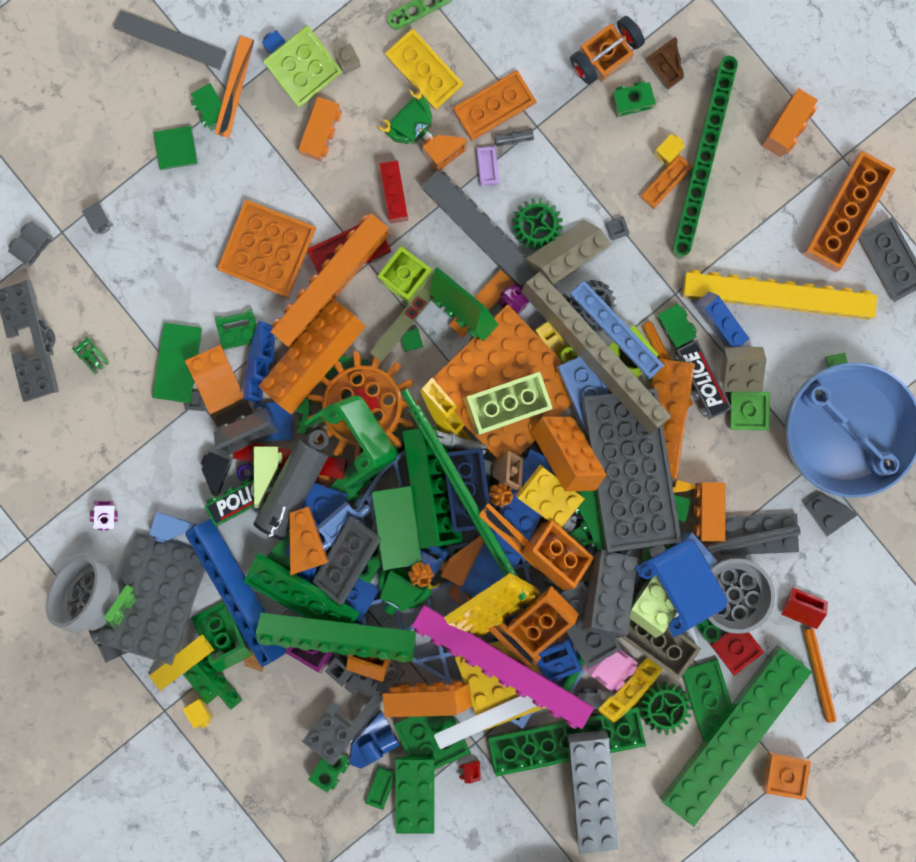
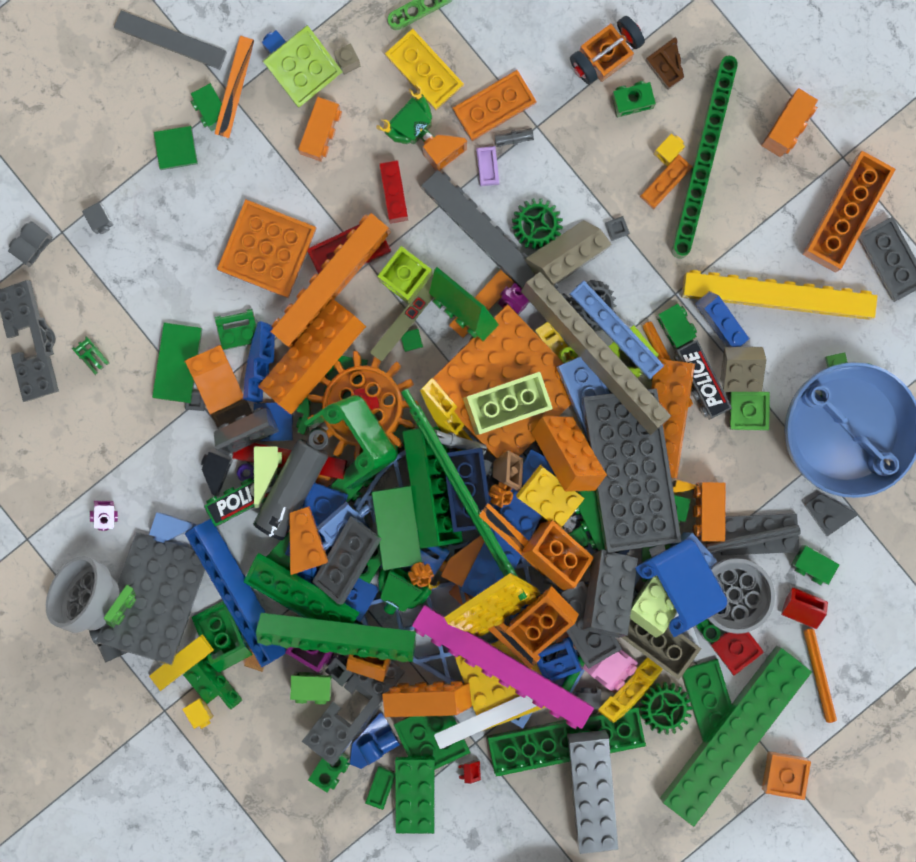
none -> bright green brick [290,672,332,704]
none -> green brick [791,545,840,586]

